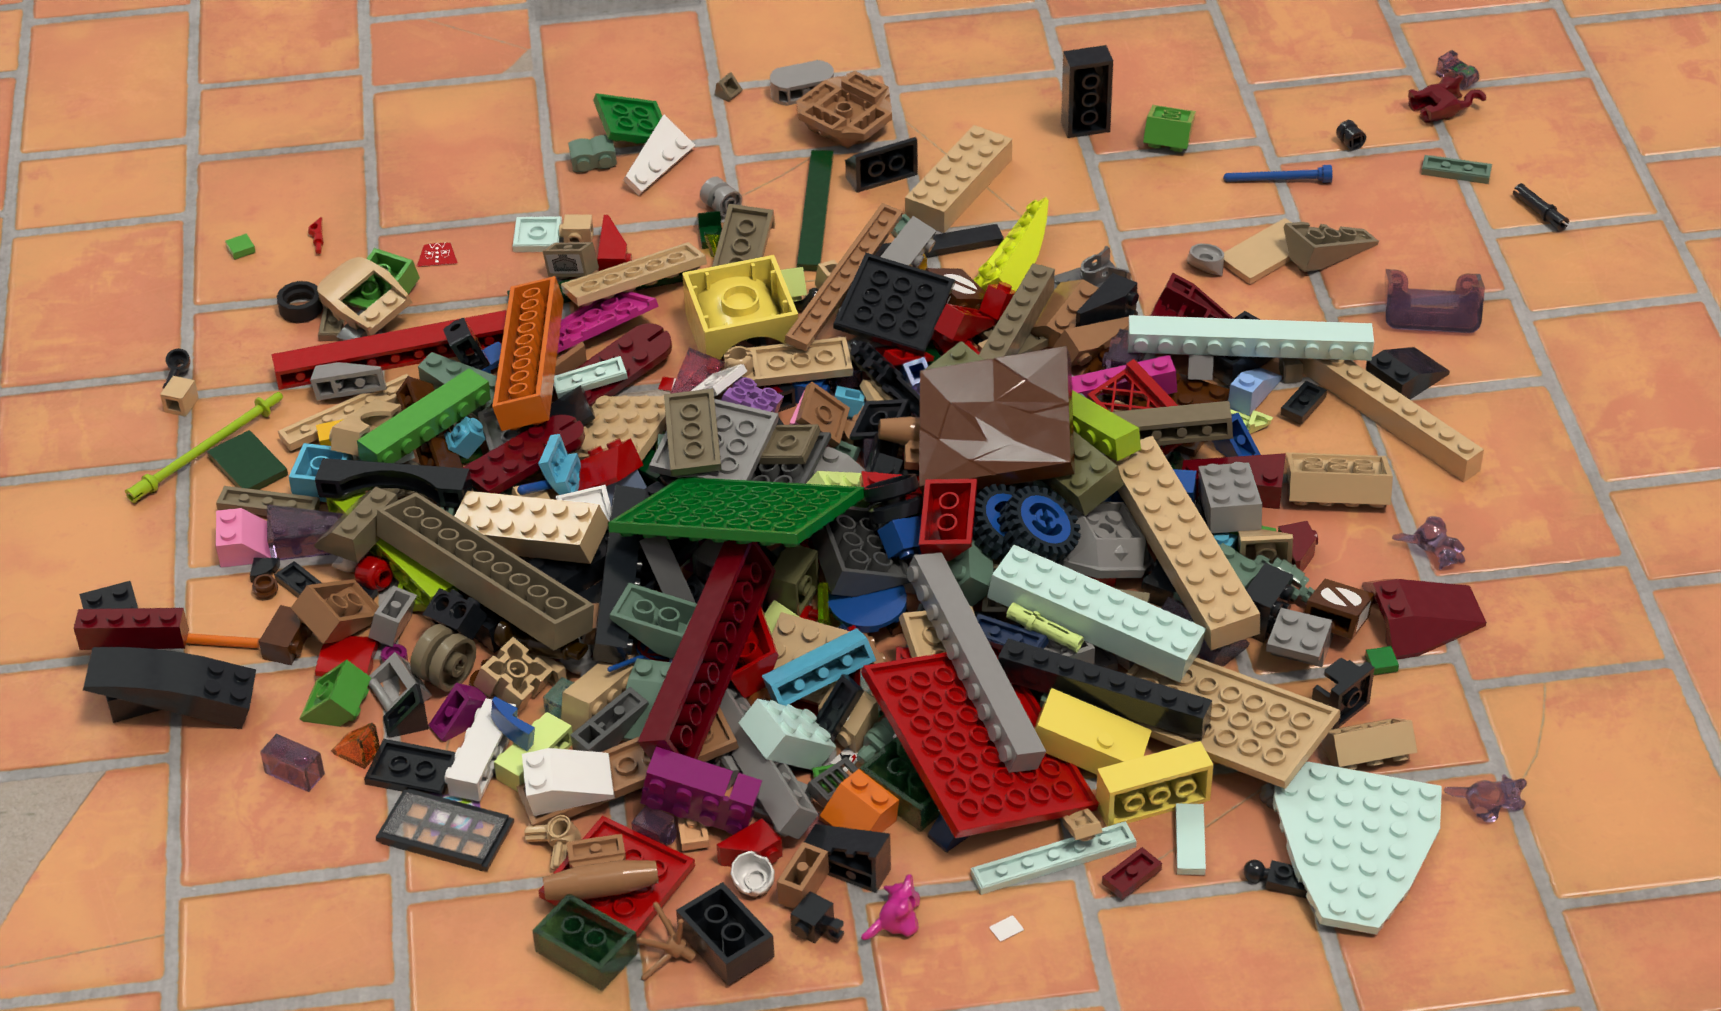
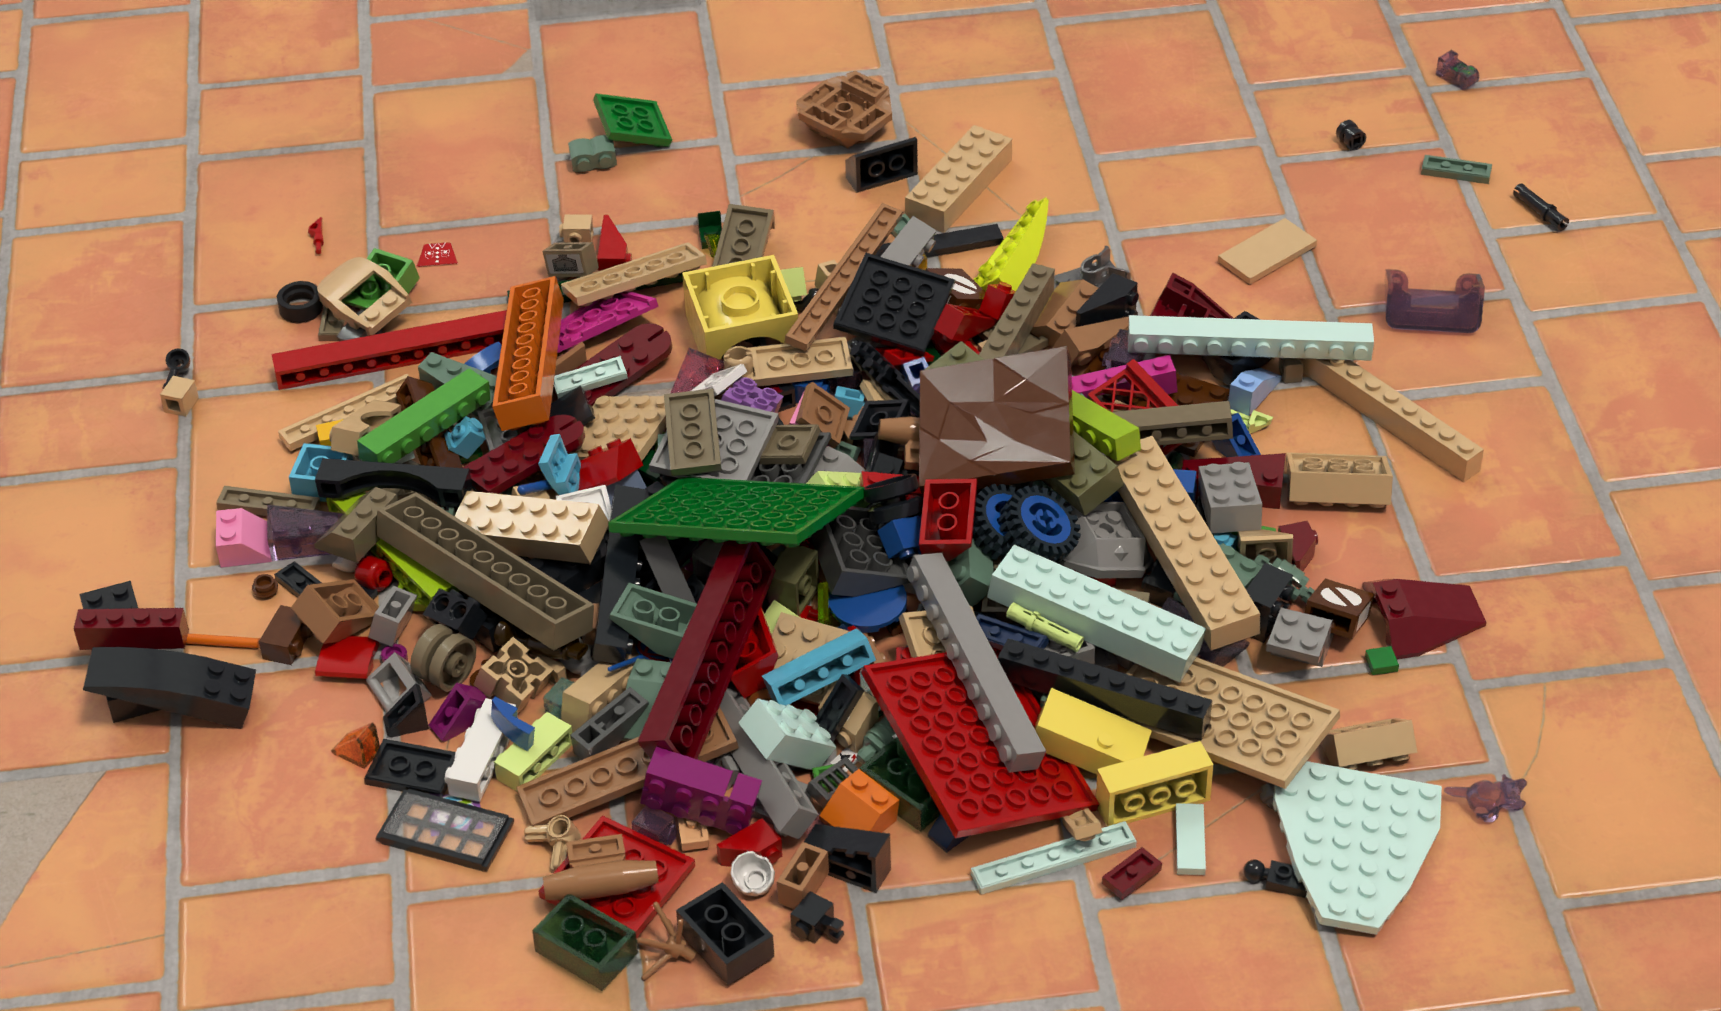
lime bar [125,392,283,503] -> none
dark green tile [207,430,288,490] -> none
bright green tile [225,233,256,259] -> none
black tile [250,558,280,582] -> none
brick [260,734,325,792] -> none
bright green slope [300,660,371,727] -> none
light grey slope [310,362,387,401] -> none
black torso [443,318,491,370] -> none
light aqua tile [513,217,562,252] -> none
white slope [522,748,615,816] -> none
white wing [623,115,695,196] -> none
red sticker [658,377,685,392] -> none
light grey wheel [700,177,742,217] -> none
dark tan slope [715,72,743,101] -> none
light grey brick [770,60,834,106] -> none
dark green tile [797,150,834,271] -> none
dark pink animal [861,874,920,940] -> none
white sticker [989,916,1024,941] -> none
black brick [1061,45,1113,138] -> none
bright green slope [1143,105,1196,151] -> none
light grey piece [1186,243,1224,276] -> none
light grey tile [1188,355,1214,380] -> none
blue piece [1223,165,1332,183] -> none
black plate [1281,381,1327,424] -> none
dark tan wedge [1283,222,1379,272] -> none
black panel [1312,658,1375,729] -> none
black slope [1366,347,1450,400] -> none
animal [1392,516,1465,570] -> none
dark red animal [1408,75,1487,123] -> none

